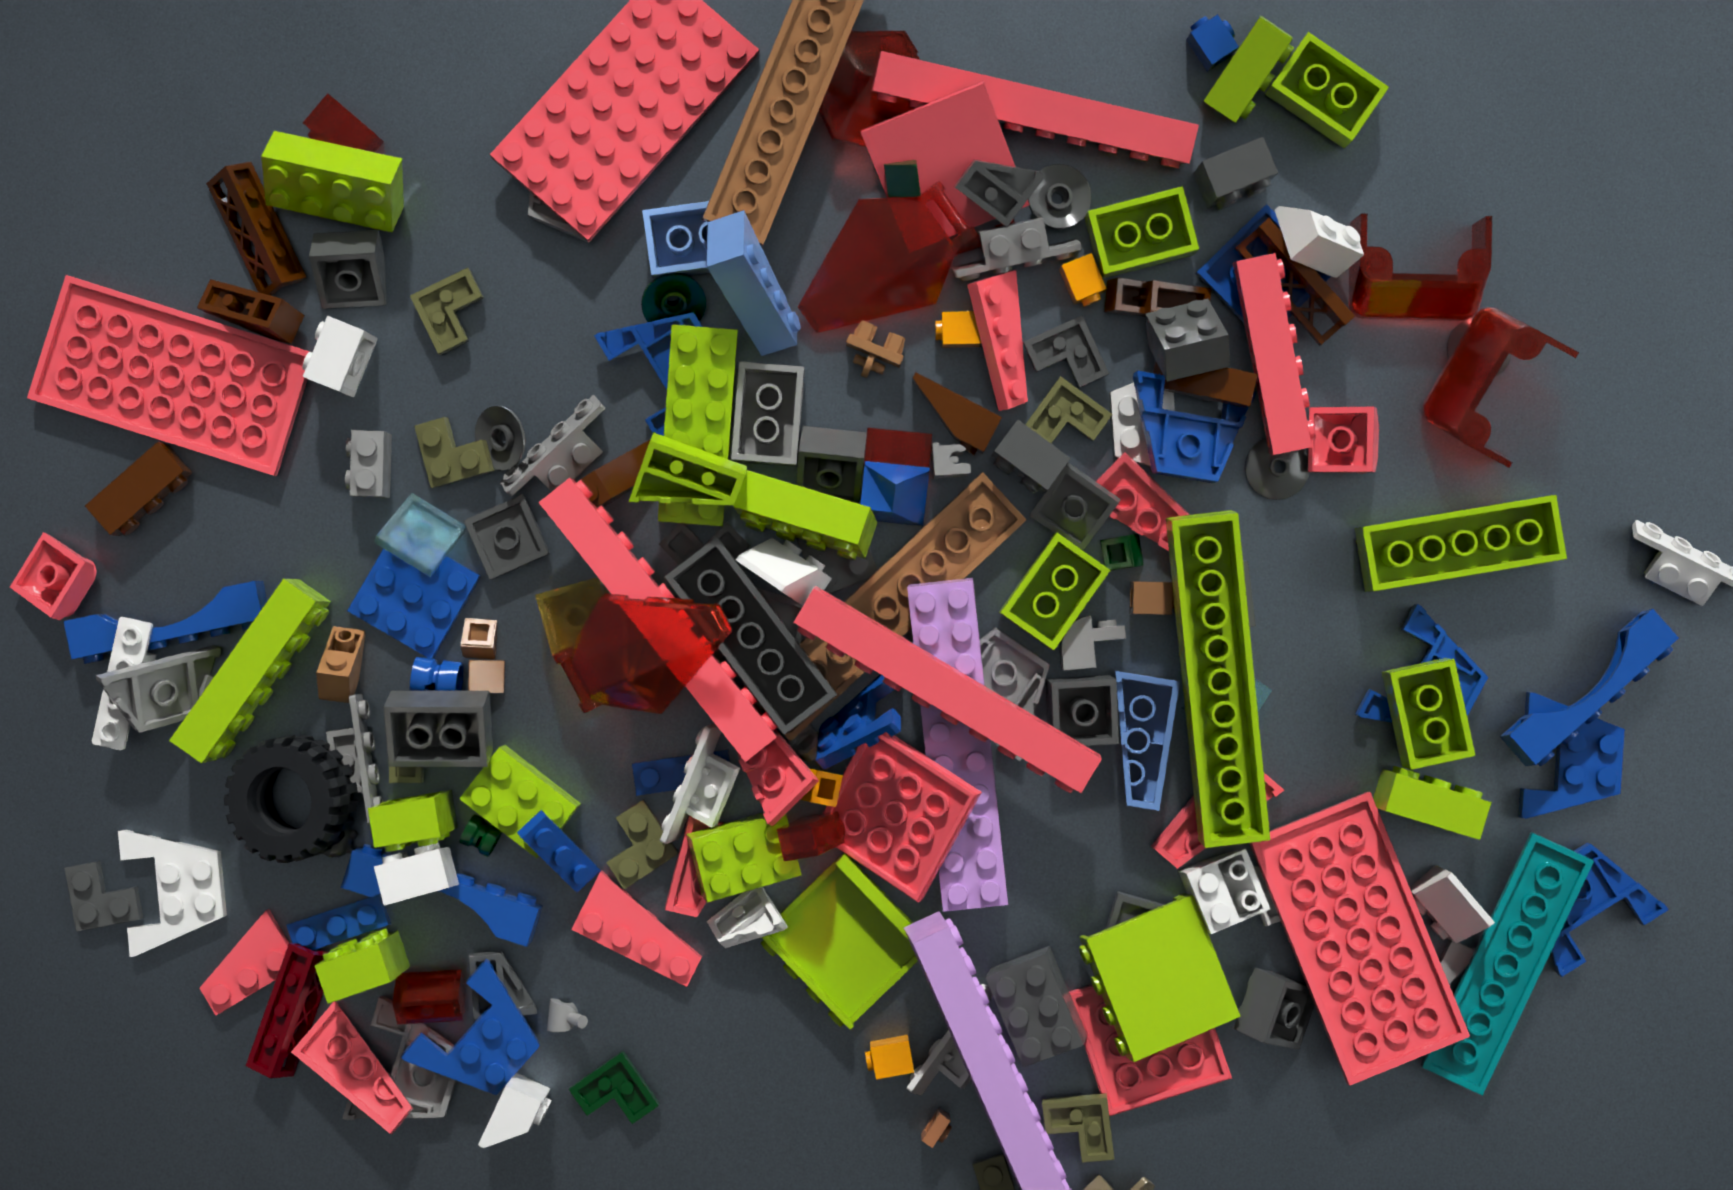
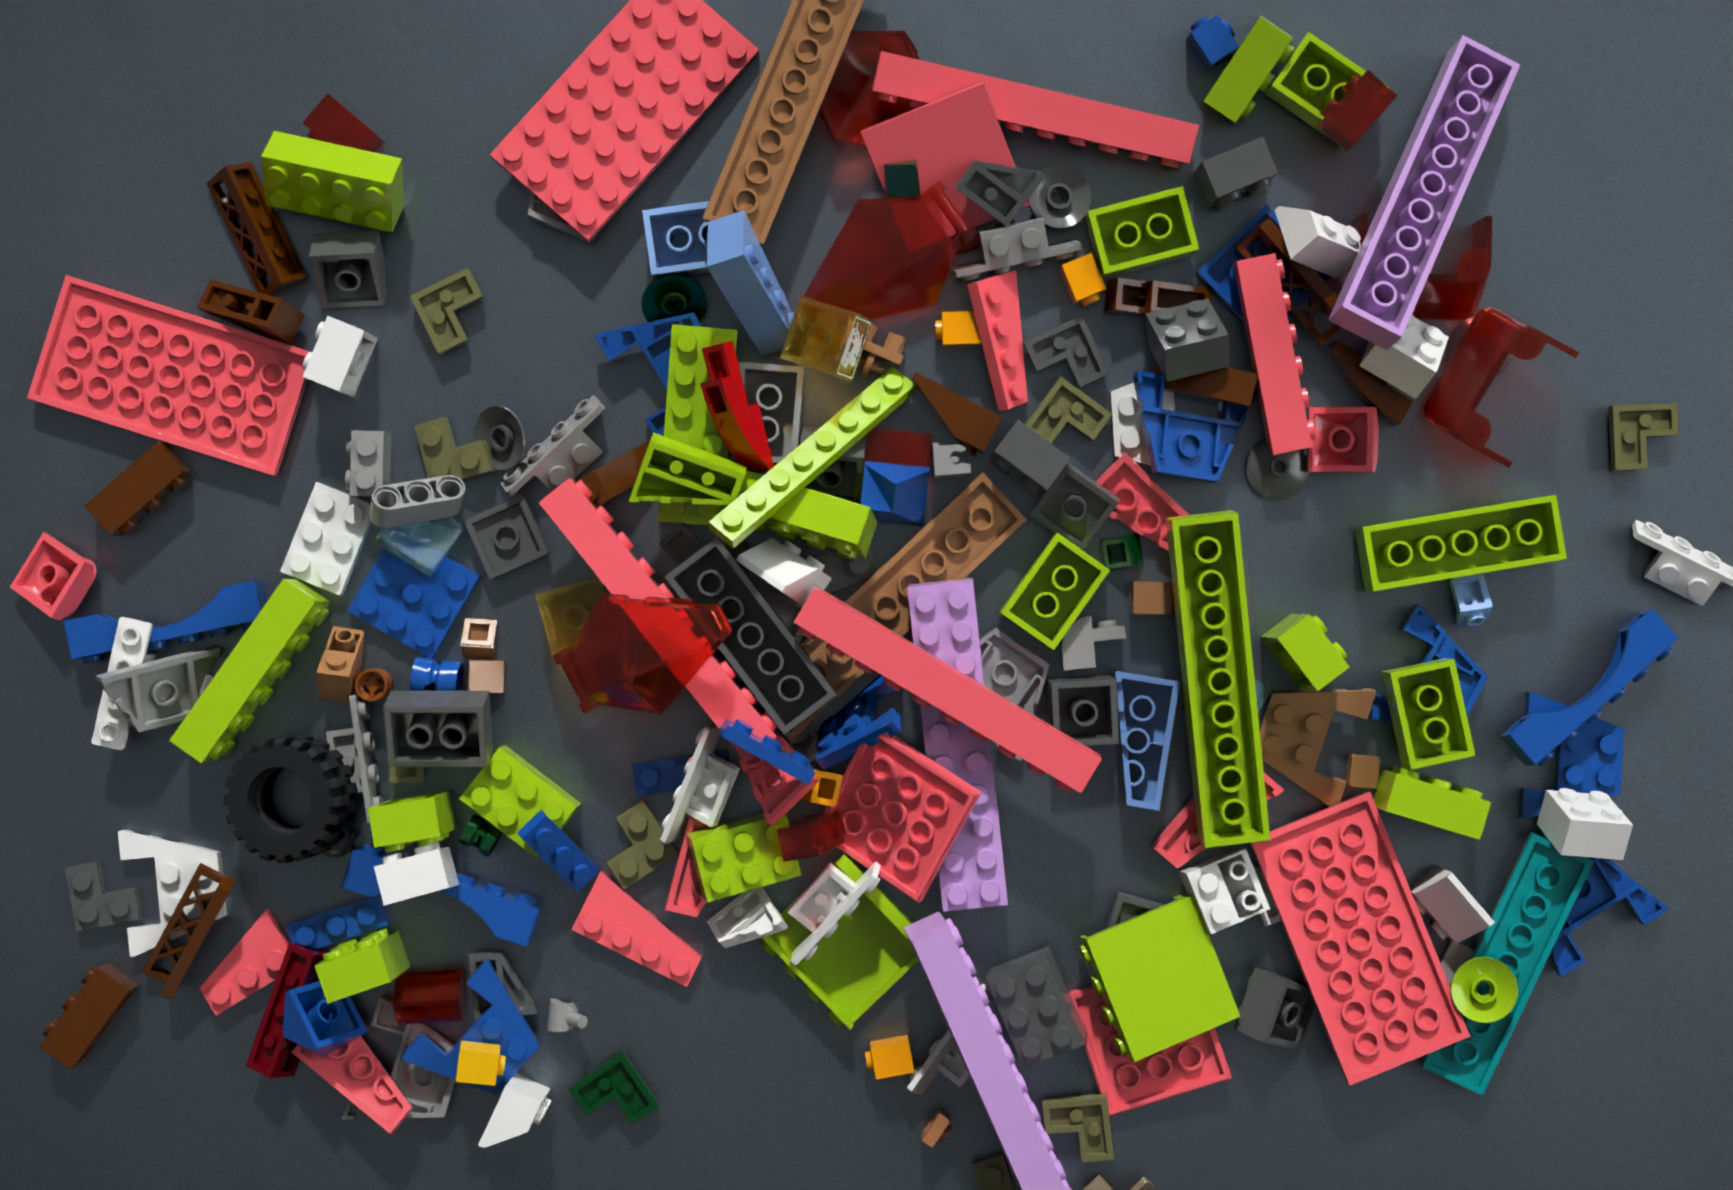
none -> reddish brown brick [40,963,139,1069]
none -> reddish brown fence [141,863,236,999]
none -> white plate [280,482,372,596]
none -> blue slope [283,981,368,1057]
none -> dark orange wheel [355,668,394,701]
none -> light grey beam [369,475,465,528]
none -> yellow brick [456,1041,506,1086]
none -> red slope [700,341,774,472]
none -> plate [709,367,916,548]
none -> blue plate [719,718,815,785]
none -> clear yellow brick [780,296,873,382]
none -> white bracket [788,861,881,966]
none -> medium nougat wing [1259,688,1376,807]
none -> lime brick [1261,614,1350,692]
none -> clear red brick [1317,70,1397,152]
none -> reddish brown slope [1327,340,1413,426]
none -> lavender brick [1328,35,1520,350]
none -> medium nougat slope [1345,753,1381,789]
none -> white brick [1359,314,1449,399]
none -> light blue bracket [1449,573,1493,627]
none -> lime dish [1451,957,1518,1023]
none -> white brick [1537,788,1633,860]
none -> olive plate [1609,403,1679,471]

